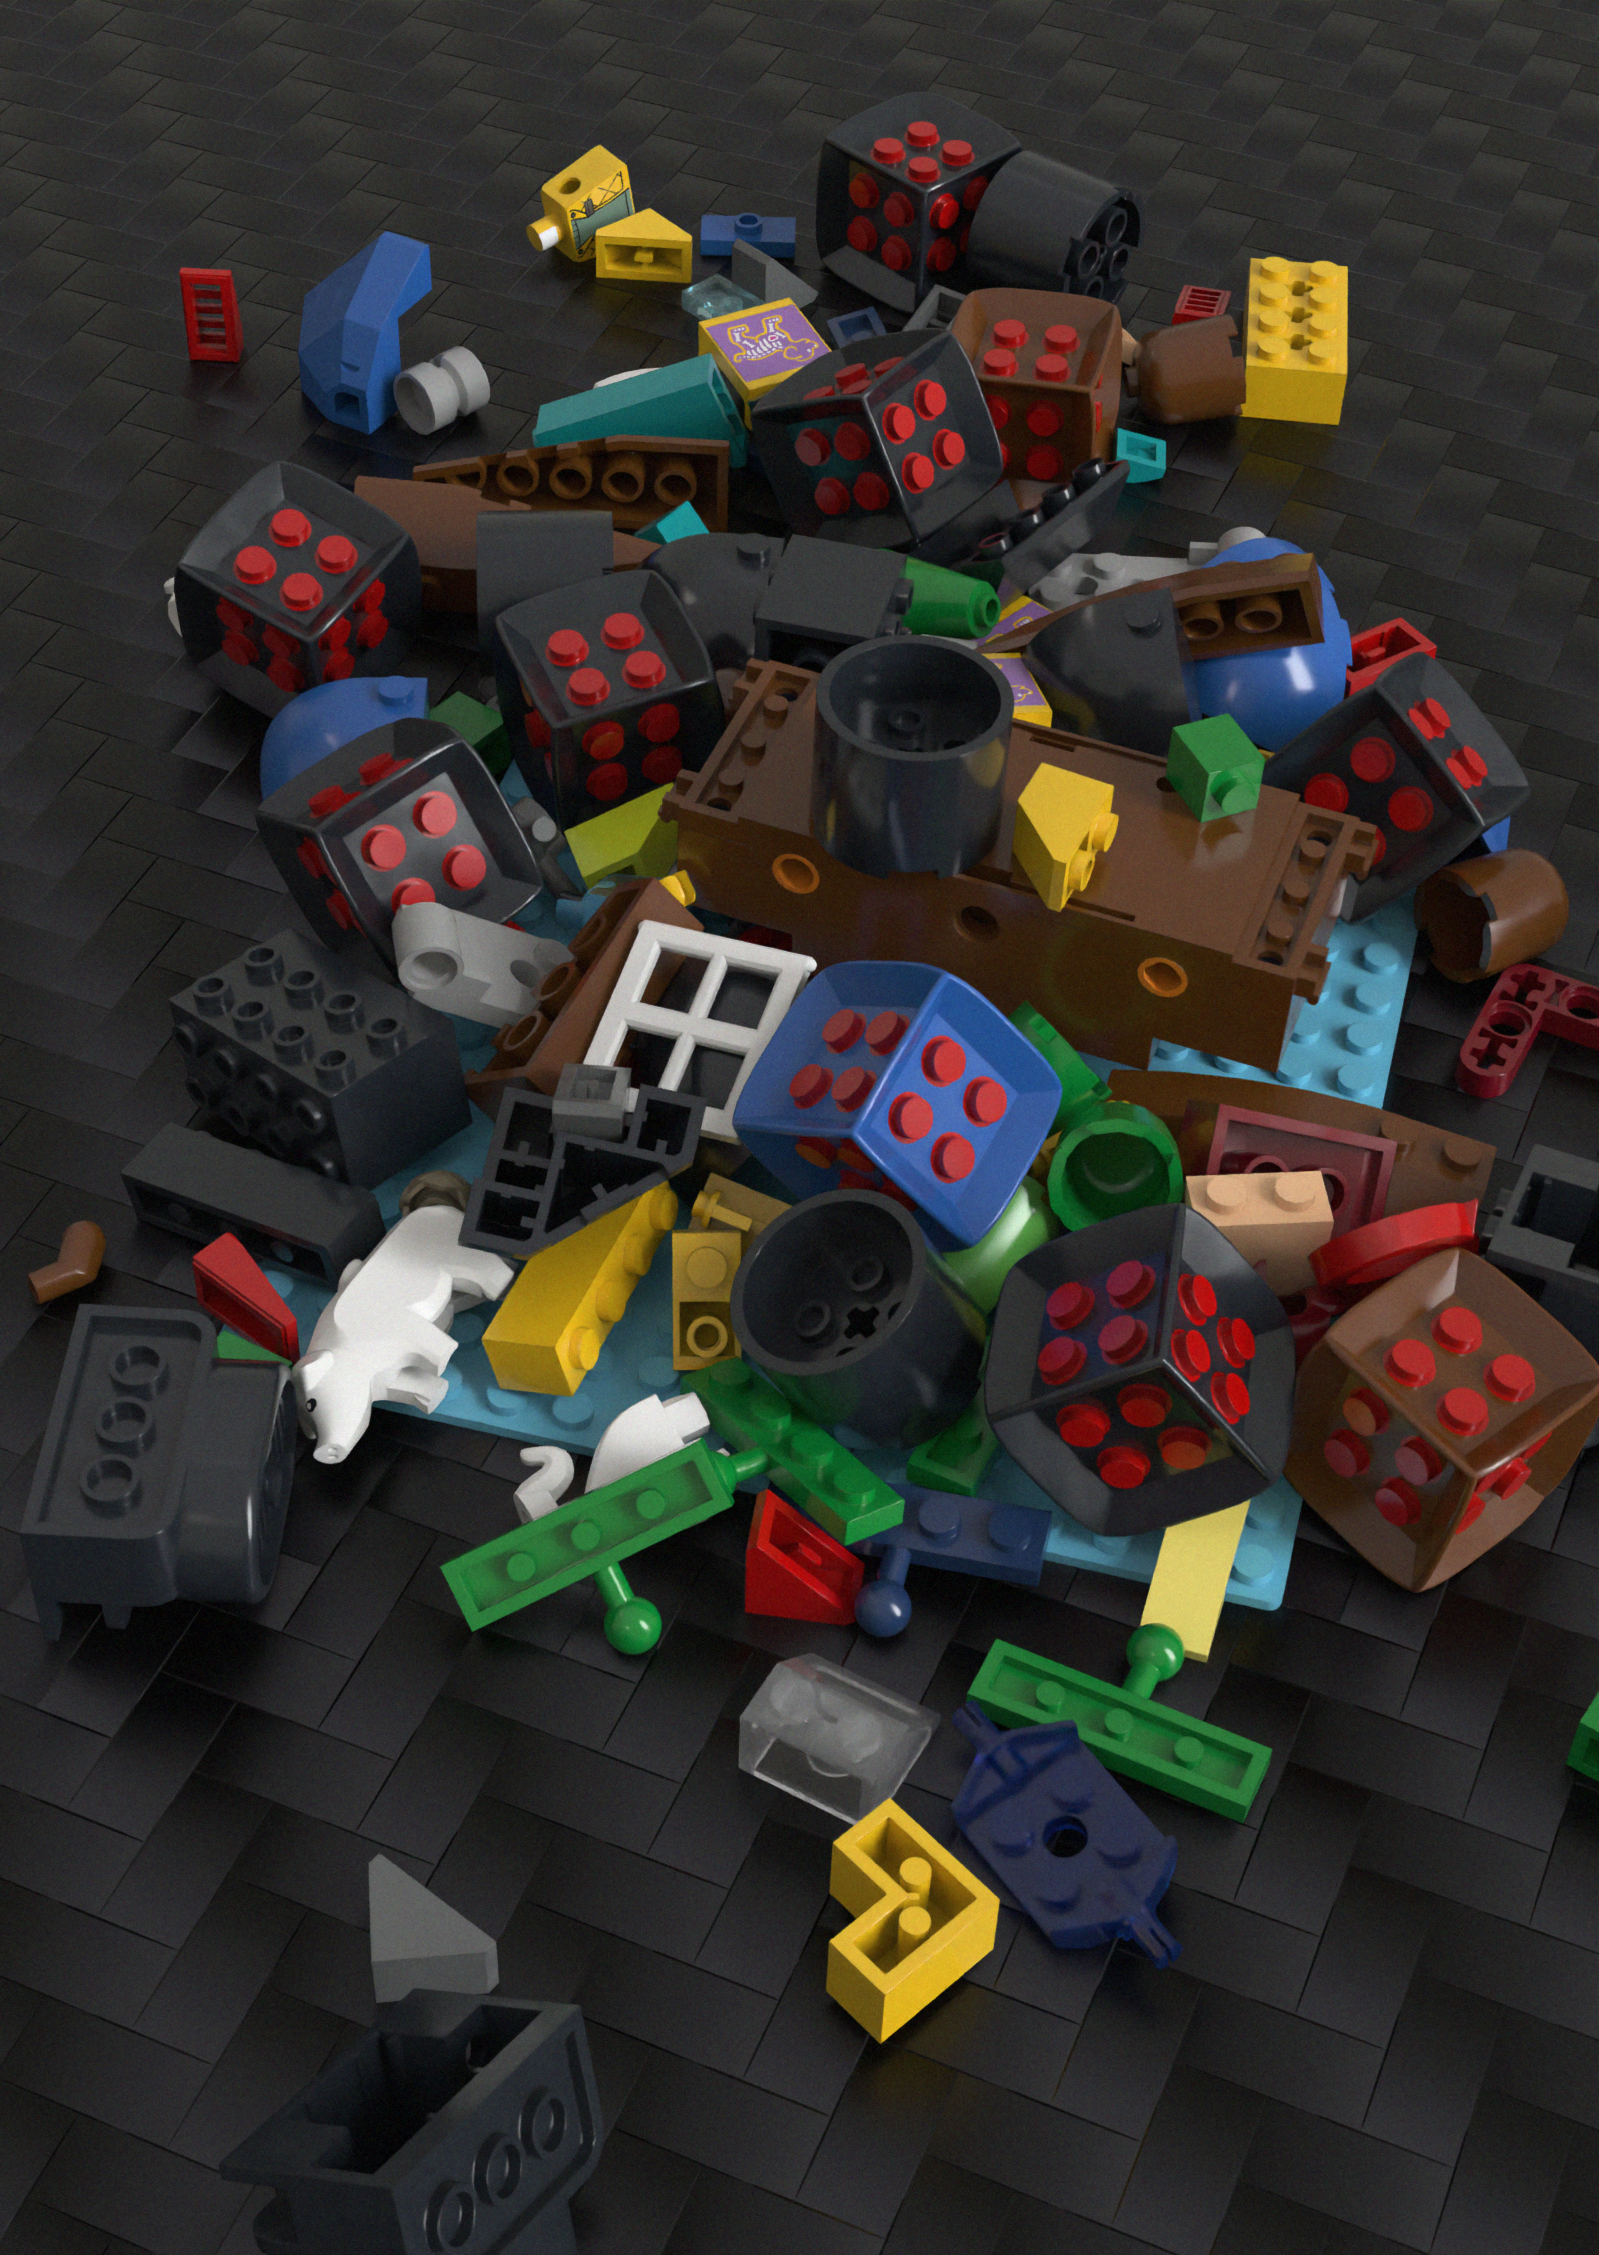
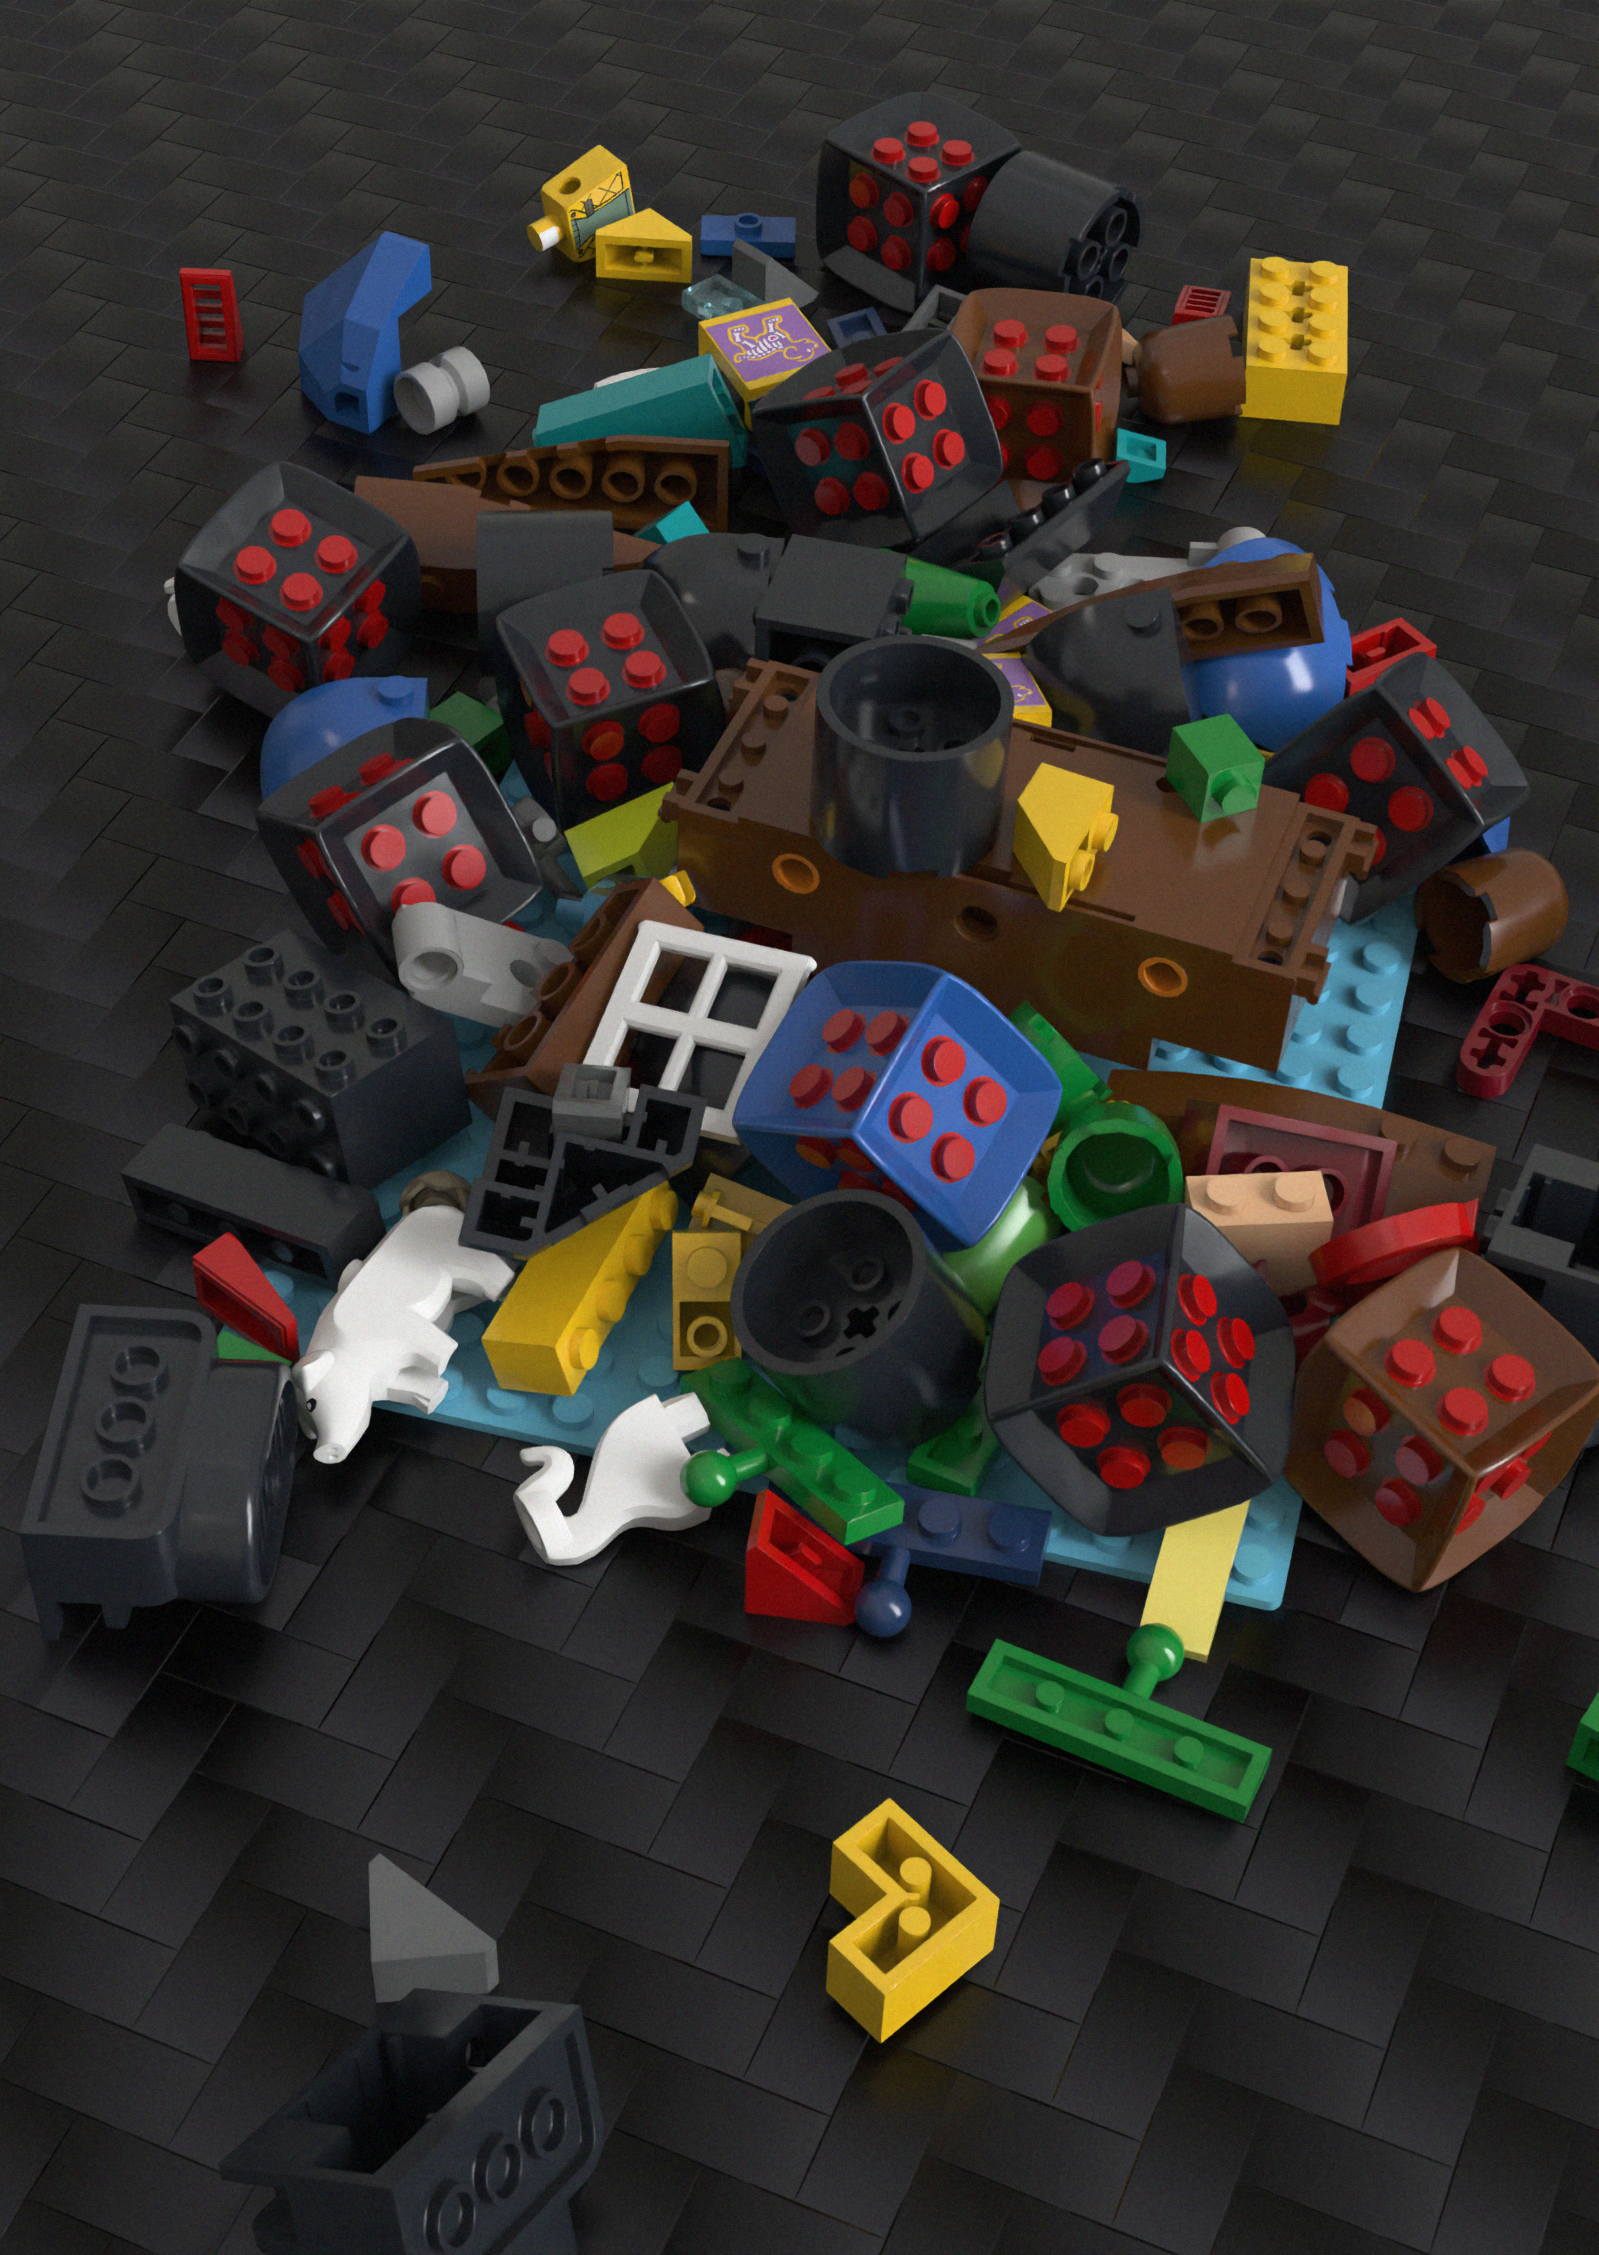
reddish brown arm [26,1220,106,1305] -> none
green plate [440,1436,735,1655] -> none
clear slope [739,1653,941,1825] -> none
clear blue plate [951,1701,1183,1969] -> none

